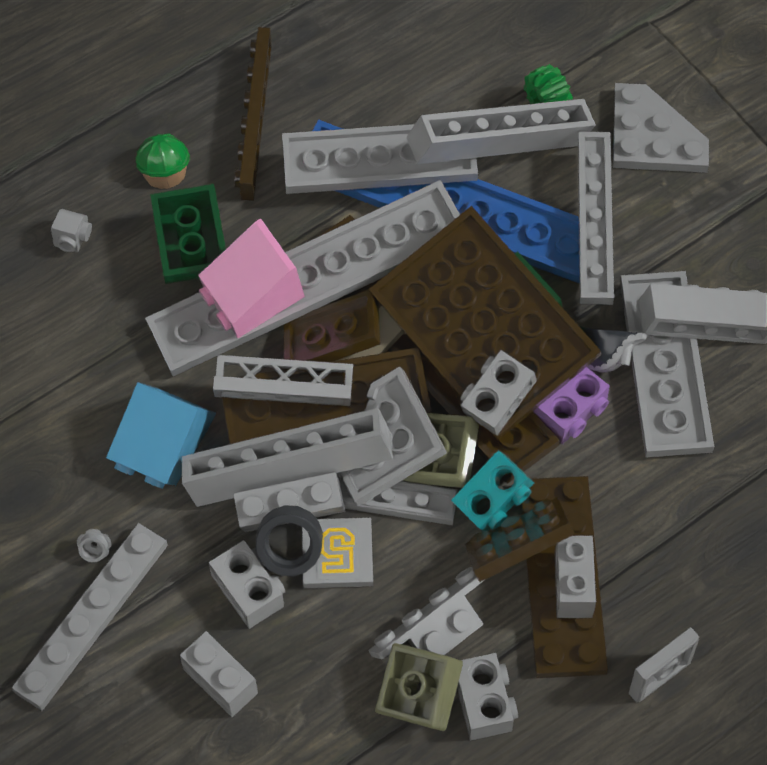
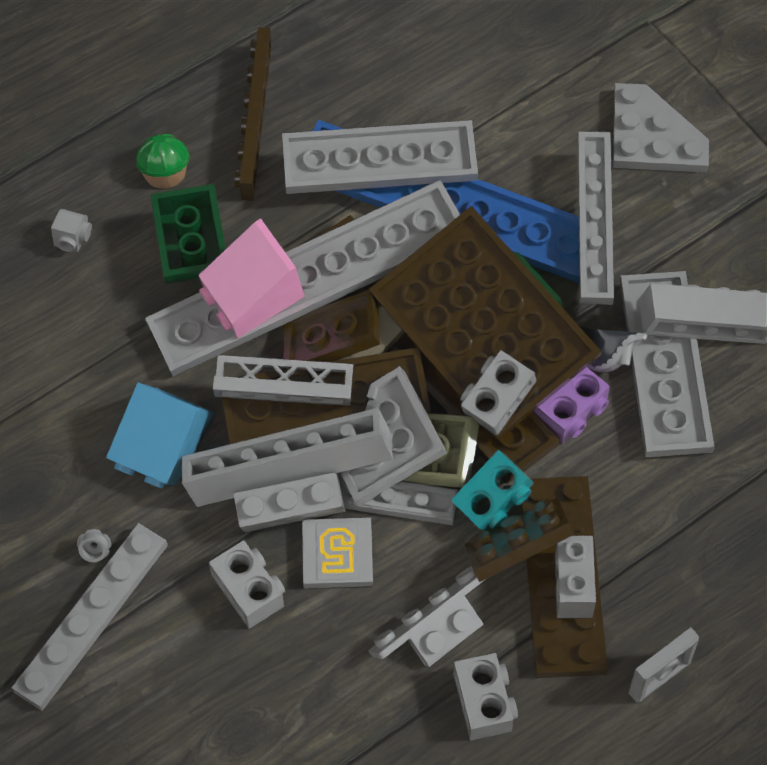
light grey brick [180,631,258,717] -> none
black tyre [256,505,323,576] -> none
olive brick [375,643,463,731] -> none
light grey brick [407,99,596,164] -> none
green gear [523,64,573,104] -> none

